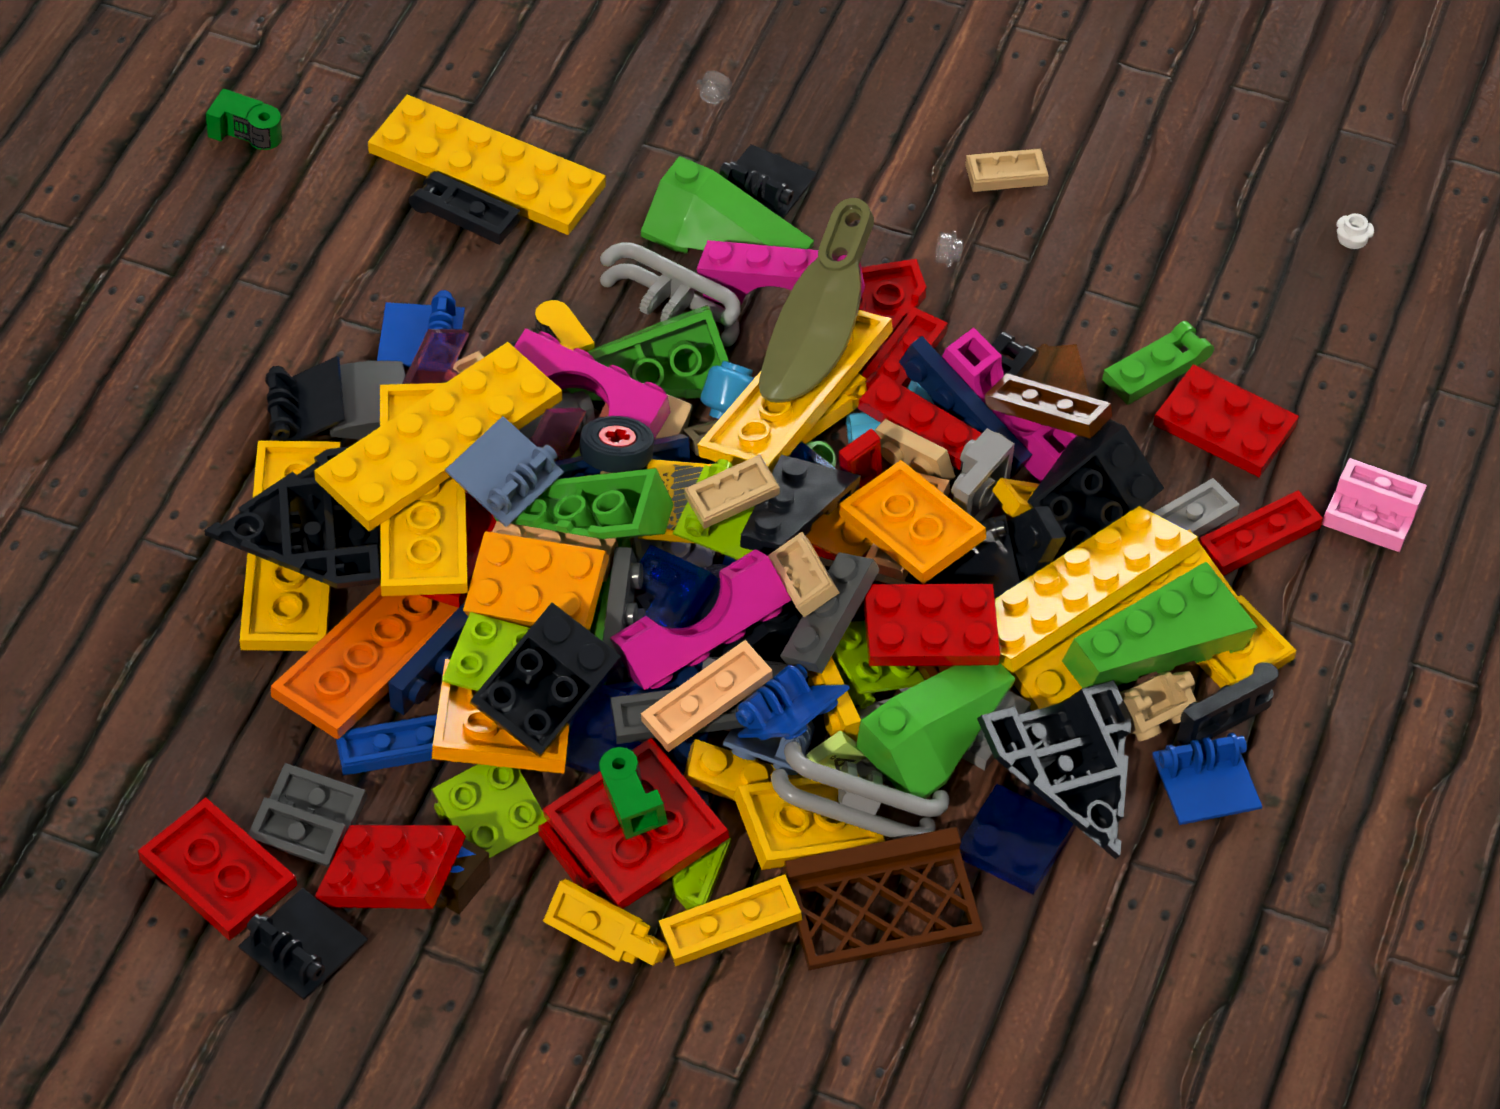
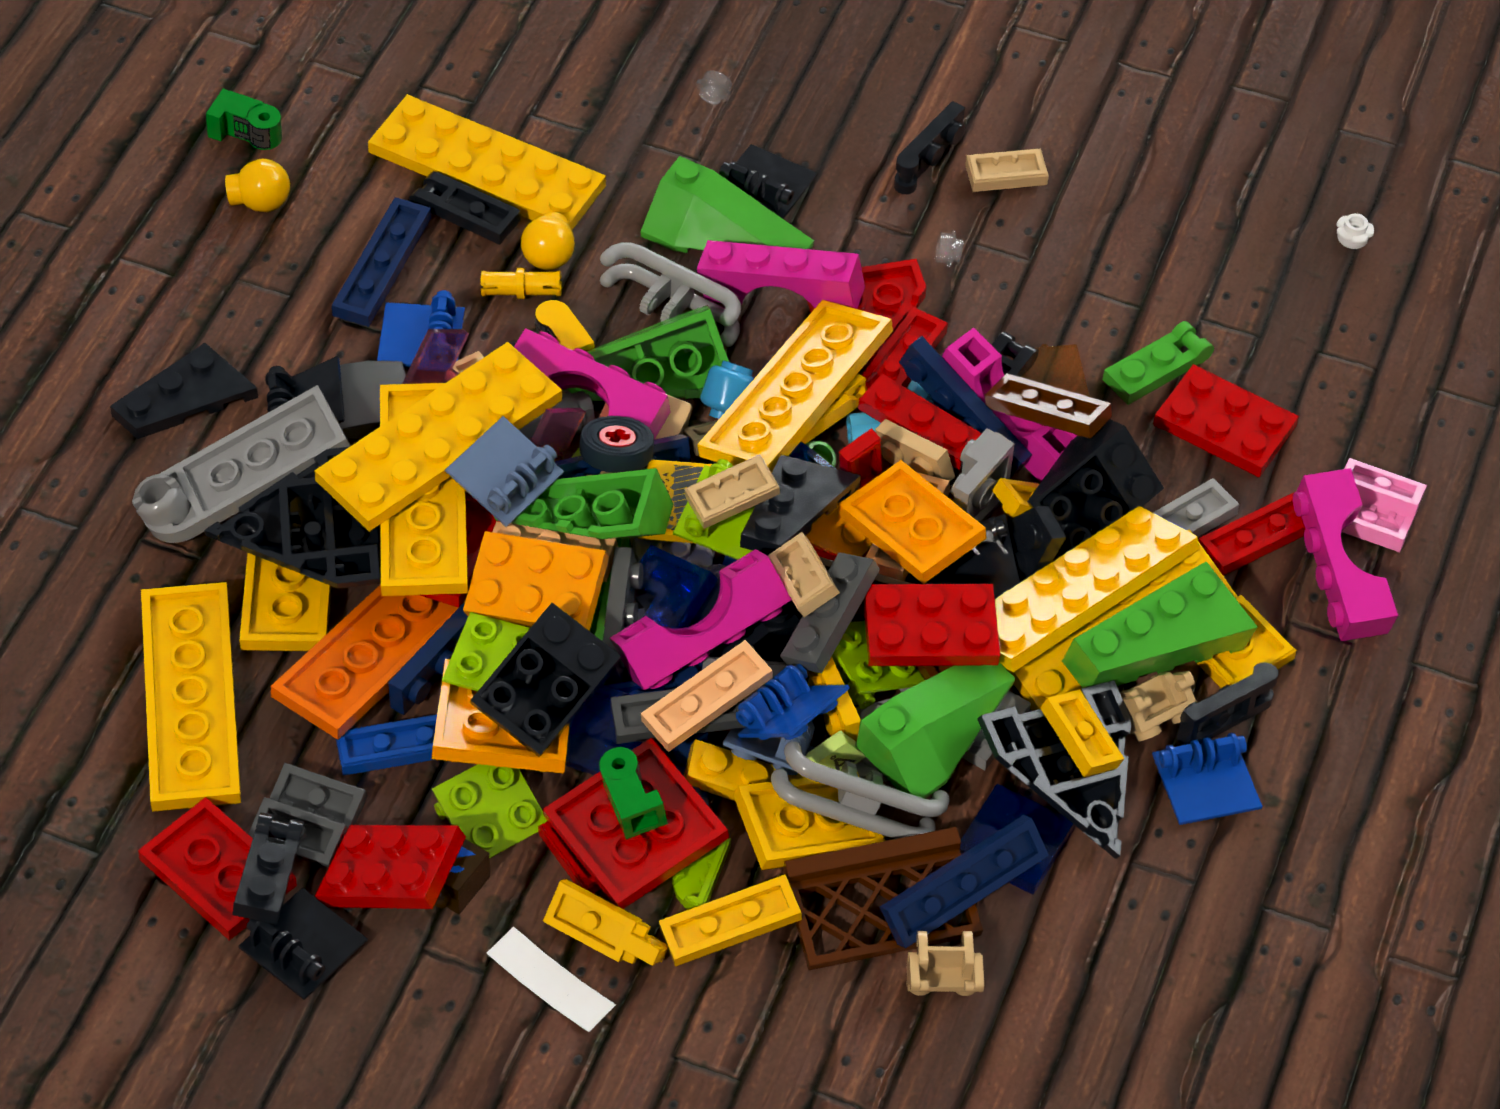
olive plant [759,198,874,403] -> none
none -> black wing [110,343,258,439]
none -> light grey plate [132,385,351,543]
none -> yellow plate [141,582,241,812]
none -> yellow piece [225,158,290,212]
none -> black plate [232,812,304,925]
none -> dark blue plate [332,197,431,327]
none -> yellow pin [481,268,562,299]
none -> white sticker [487,926,616,1032]
none -> yellow piece [521,212,575,270]
none -> dark blue plate [880,815,1049,948]
none -> black plate [894,101,966,195]
none -> tan piece [906,931,984,996]
none -> yellow plate [1040,690,1124,777]
none -> dark pink arch [1293,468,1398,641]

